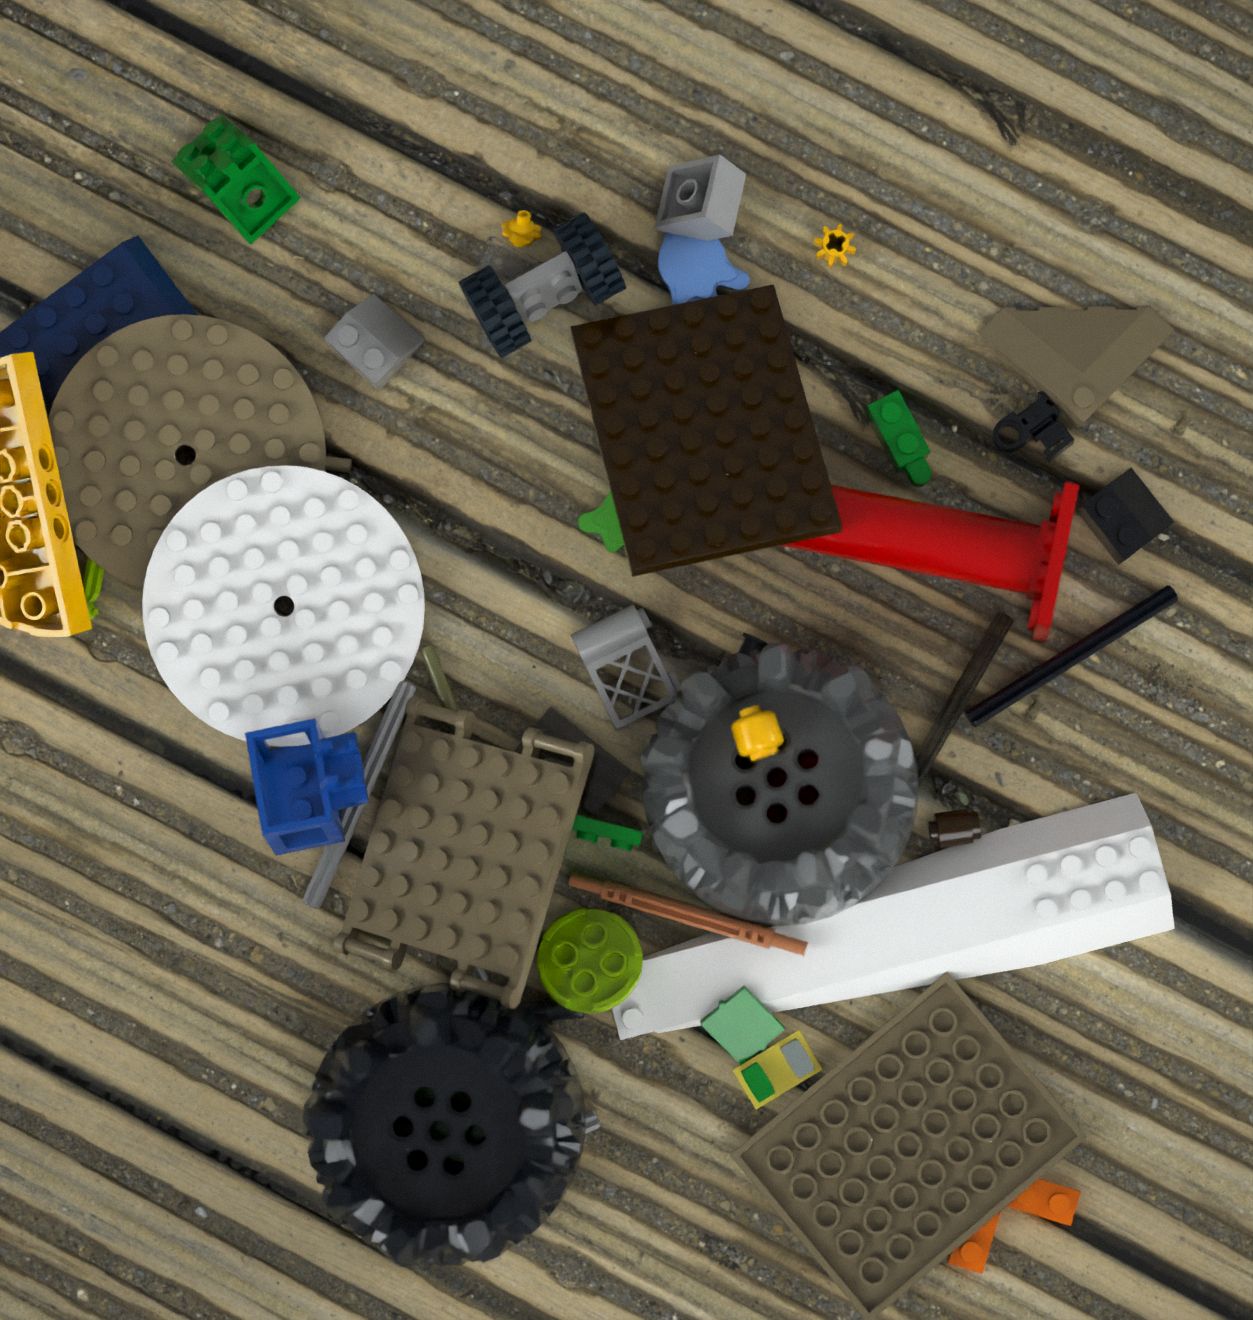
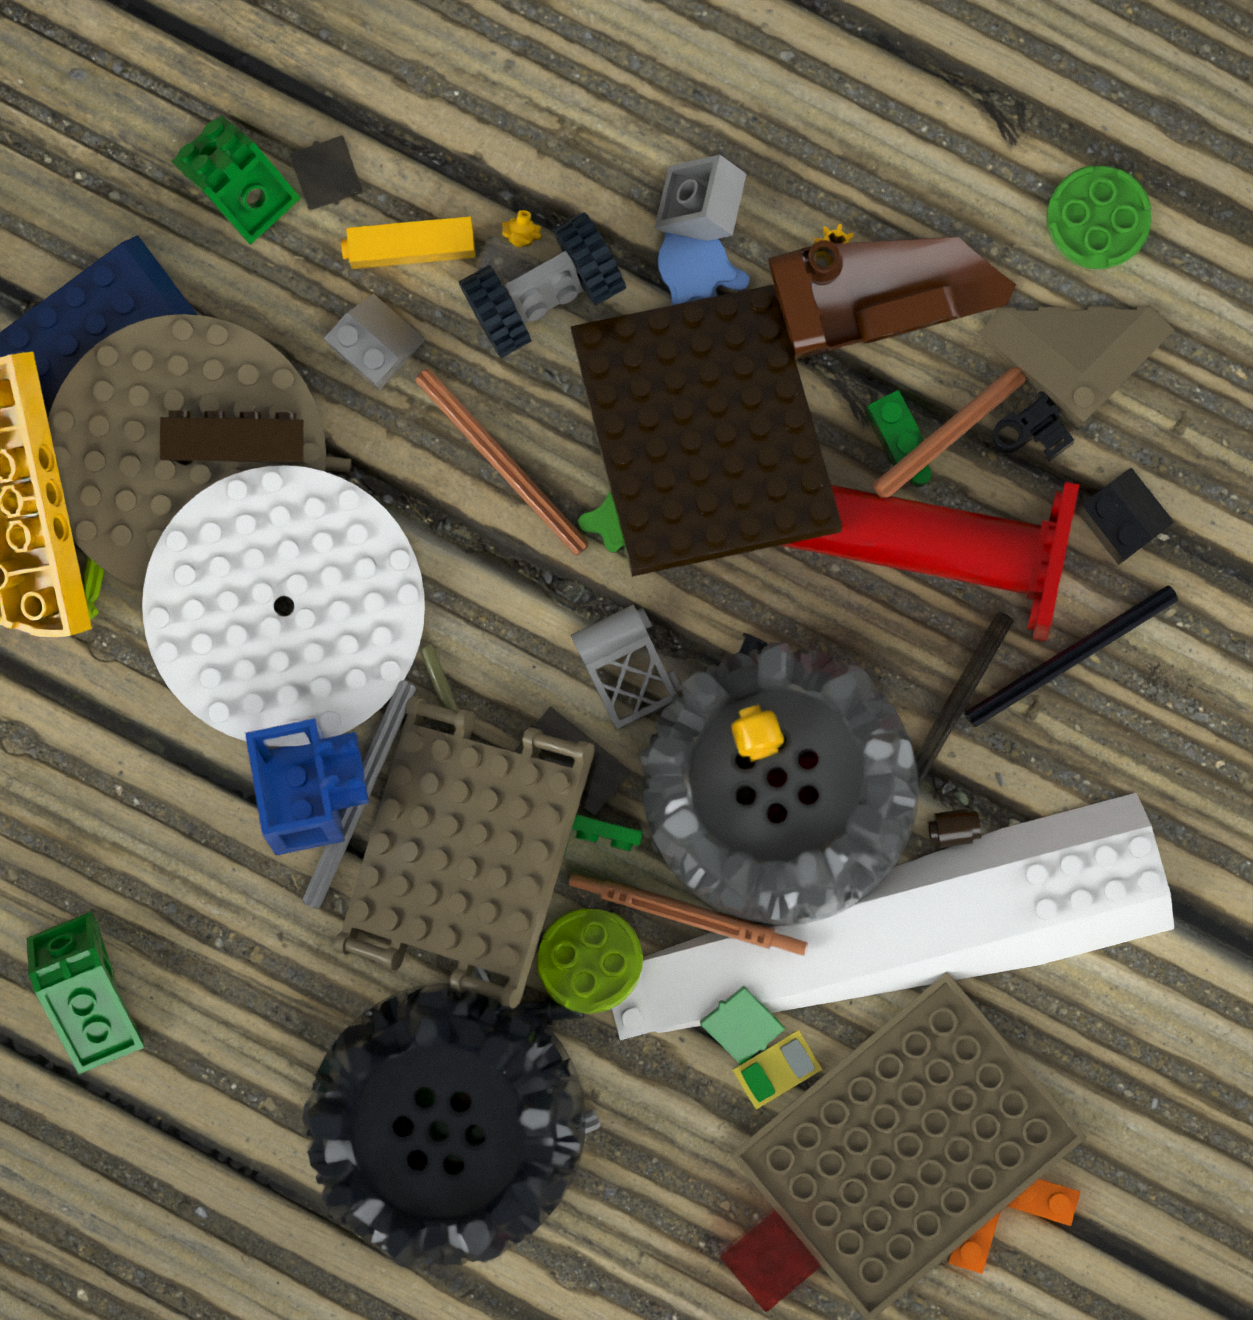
none -> green bracket [26,911,144,1074]
none -> dark brown brick [160,410,304,463]
none -> clear smoke piece [289,135,363,211]
none -> yellow brick [341,216,476,269]
none -> nougat axle [415,368,589,555]
none -> clear red brick [719,1207,821,1313]
none -> reddish brown panel [768,236,1016,360]
none -> nougat axle [873,367,1026,498]
none -> bright green tile [1047,165,1151,270]

